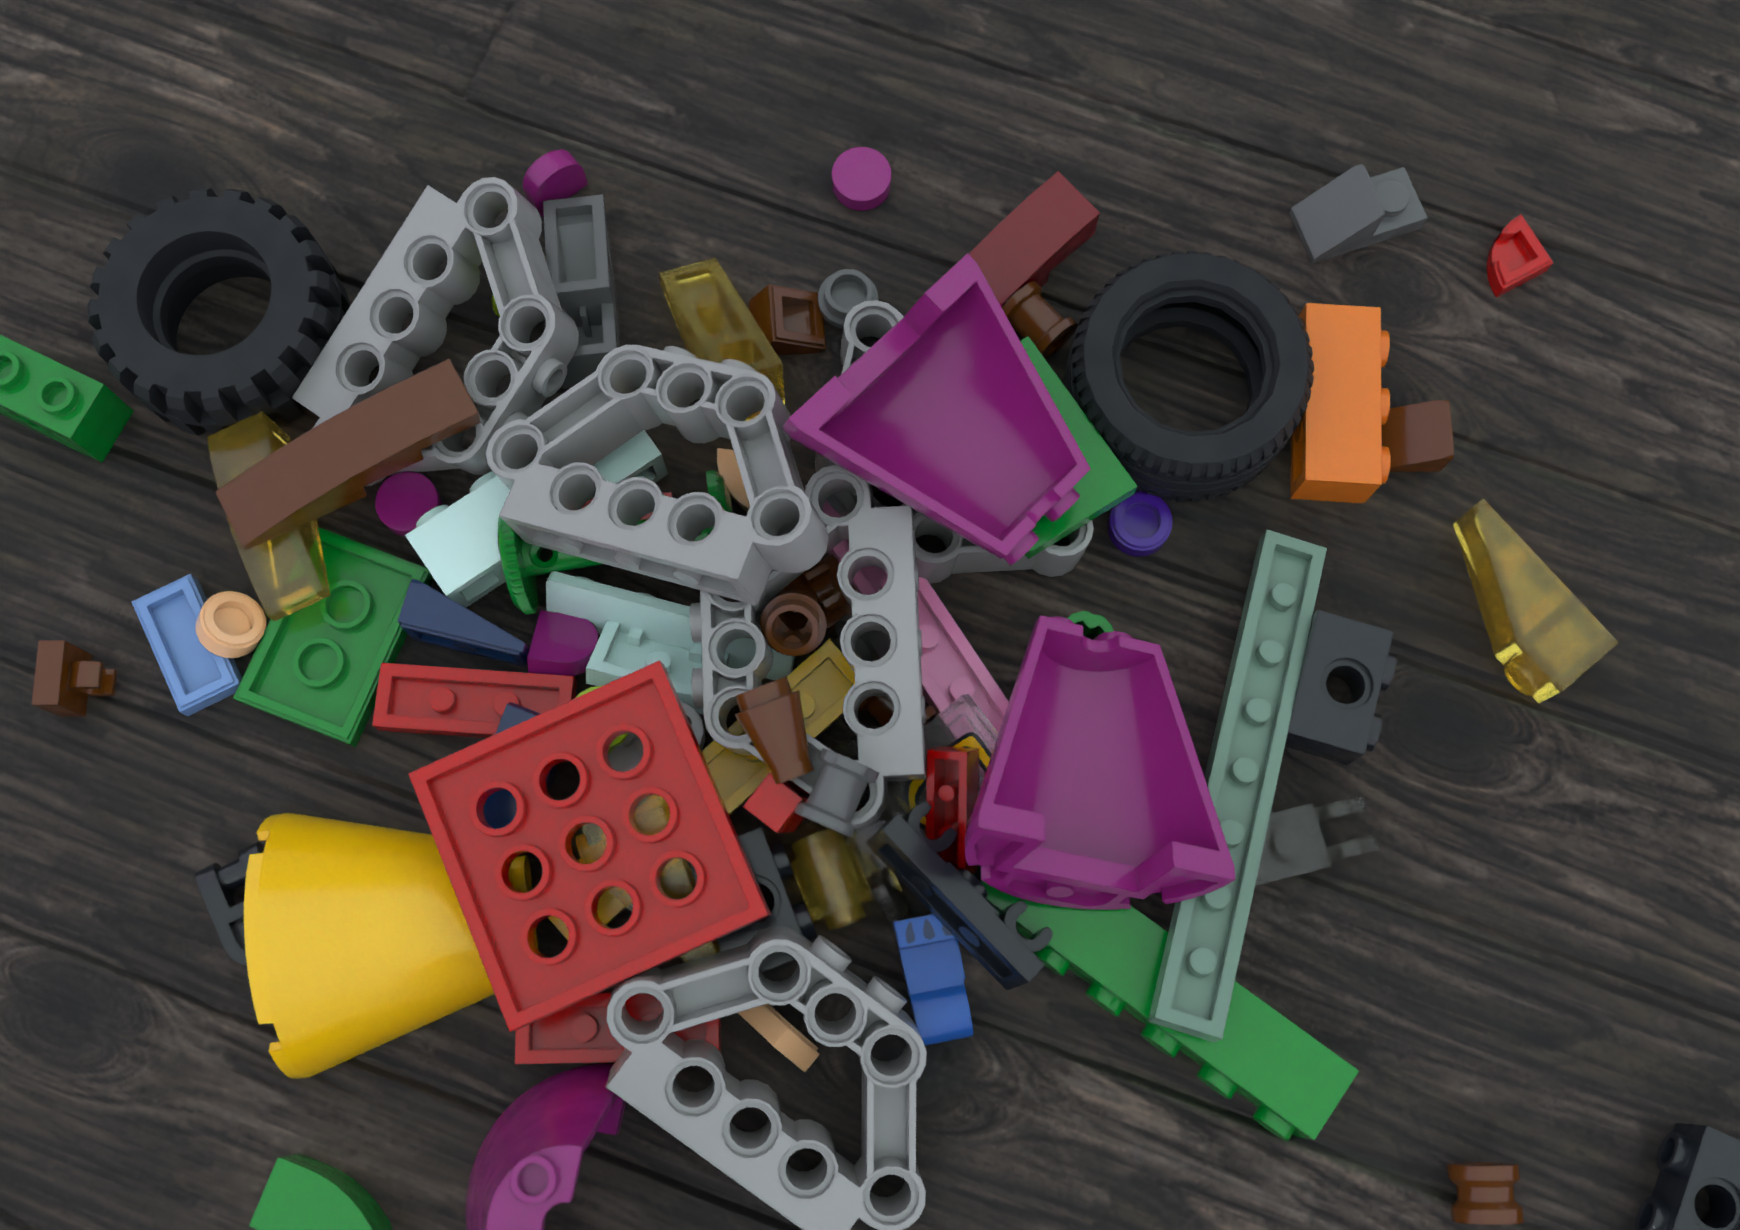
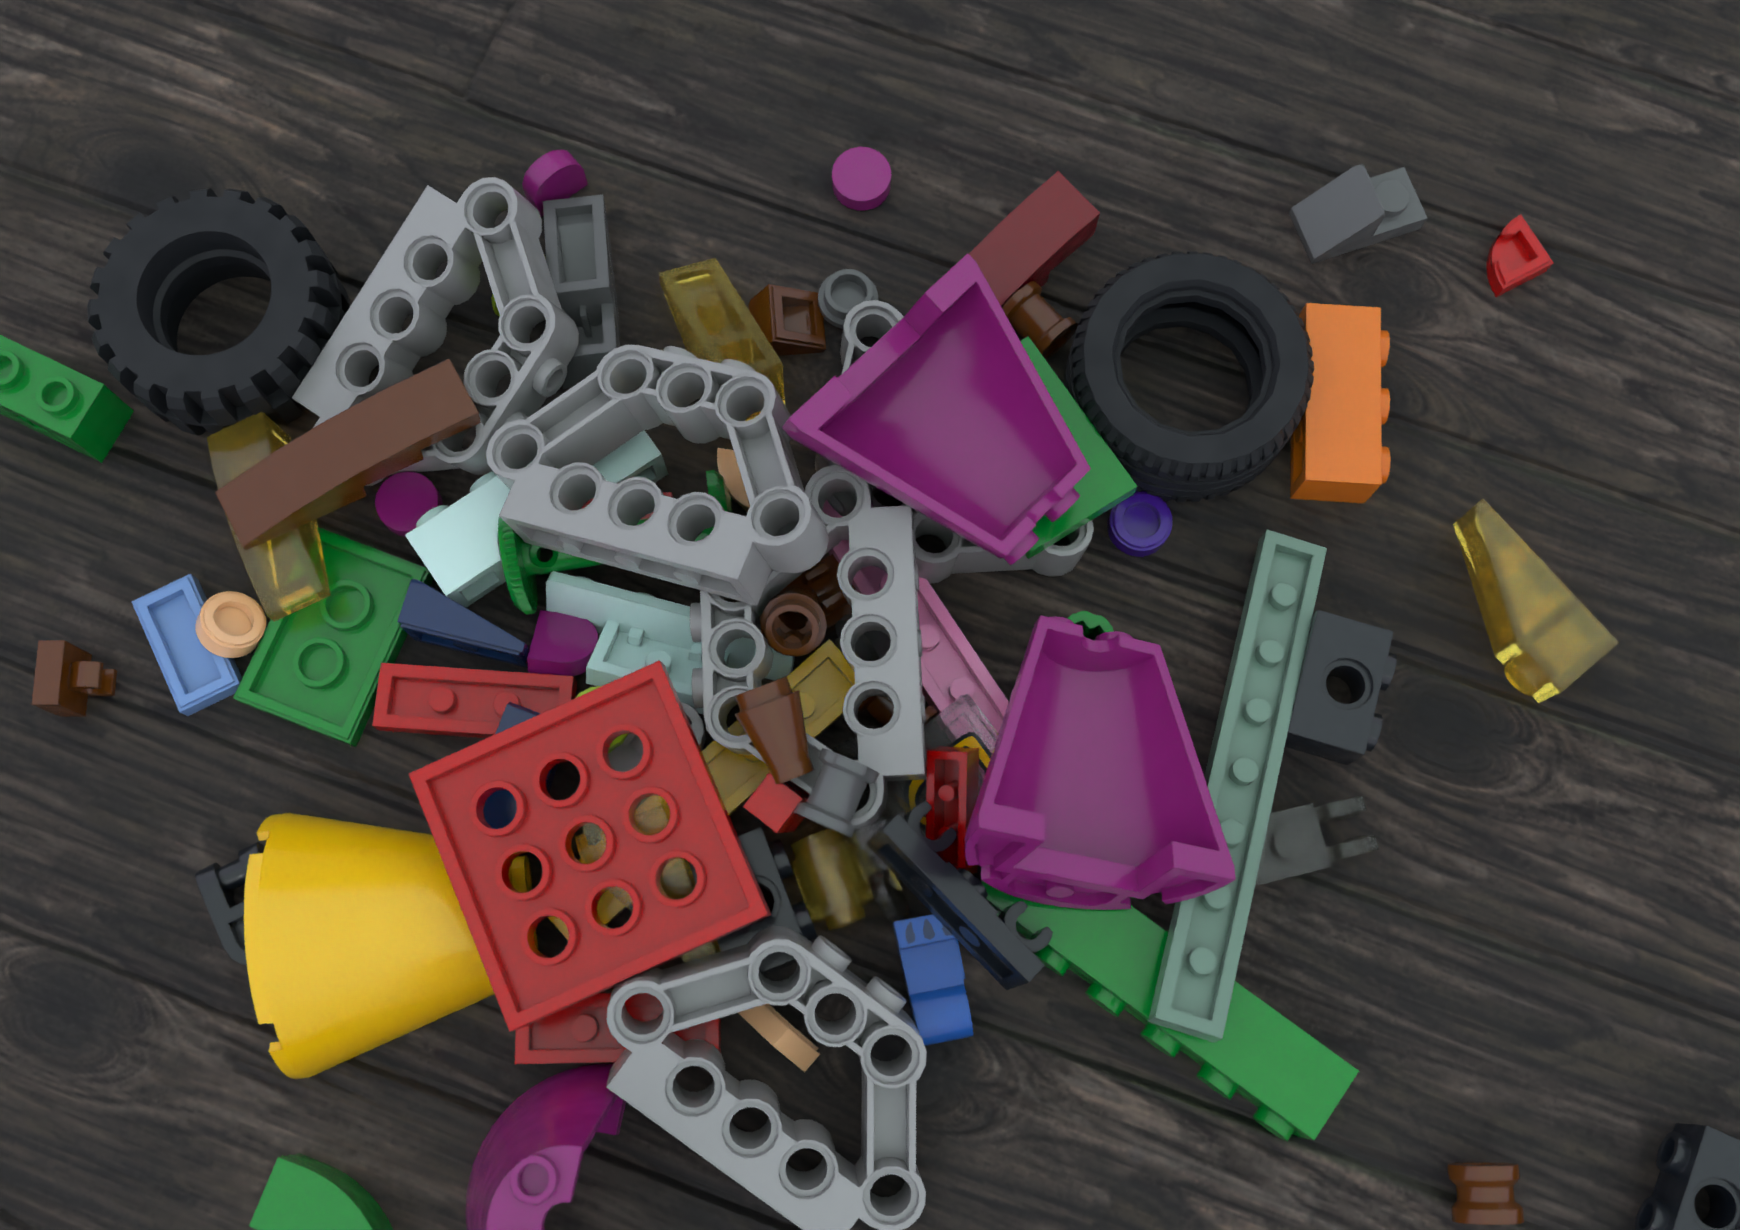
reddish brown slope [1381,400,1454,472] -> none

